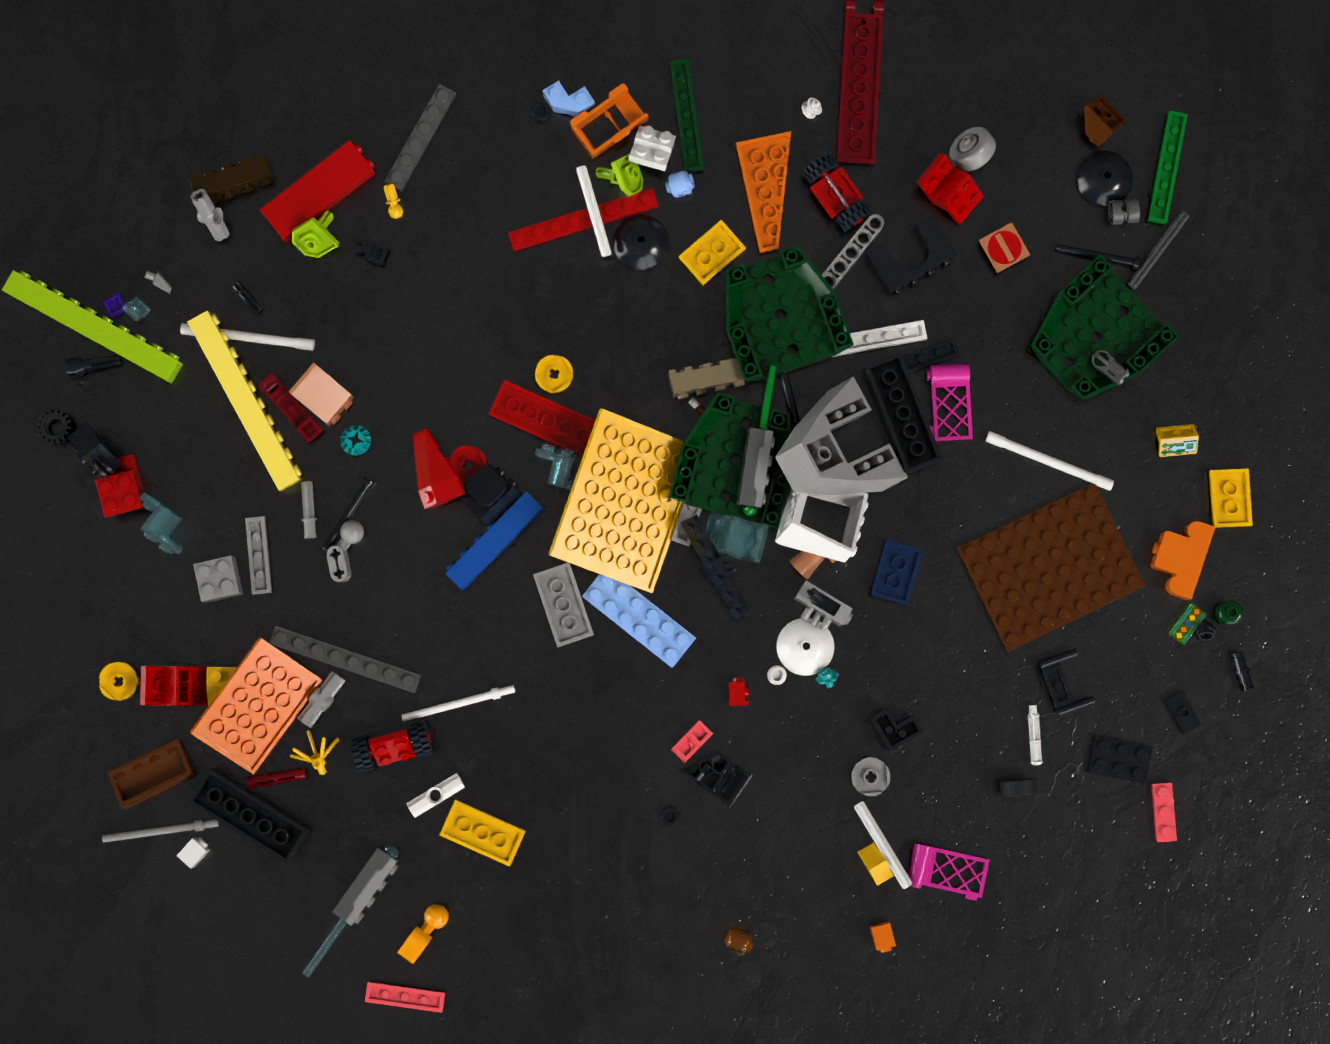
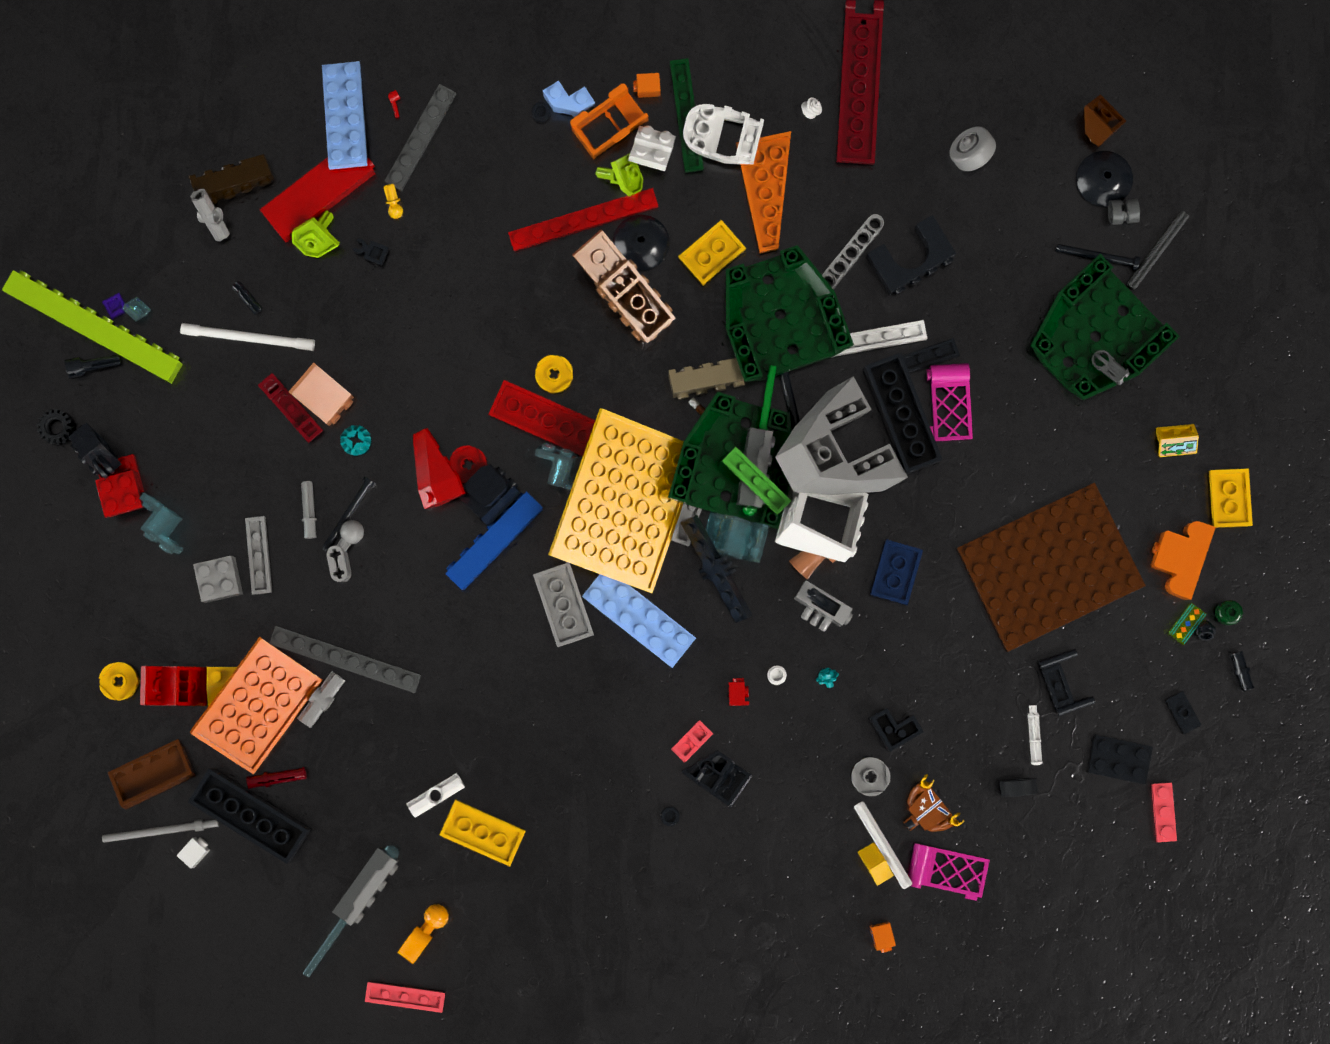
light grey bar [144,271,171,294] -> none
light yellow brick [187,311,302,491] -> none
yellow plant [290,730,339,775] -> none
plate [350,720,433,773] -> none
white bar [401,685,515,722] -> none
white axle [576,165,611,257] -> none
light blue head [665,171,695,198] -> none
clear orange head [724,927,755,956] -> none
white dish [776,618,834,676] -> none
plate [802,152,872,232] -> none
red bracket [917,153,983,224] -> none
piece [979,222,1030,273] -> none
white piece [985,431,1114,491] -> none
green plate [1147,110,1188,225] -> none
none -> light blue plate [322,61,368,170]
none -> red hand [388,90,400,118]
none -> medium nougat wedge [572,230,675,343]
none -> orange brick [633,73,660,98]
none -> white slope [683,104,764,165]
none -> bright green plate [722,447,791,515]
none -> dark orange torso [903,774,964,832]

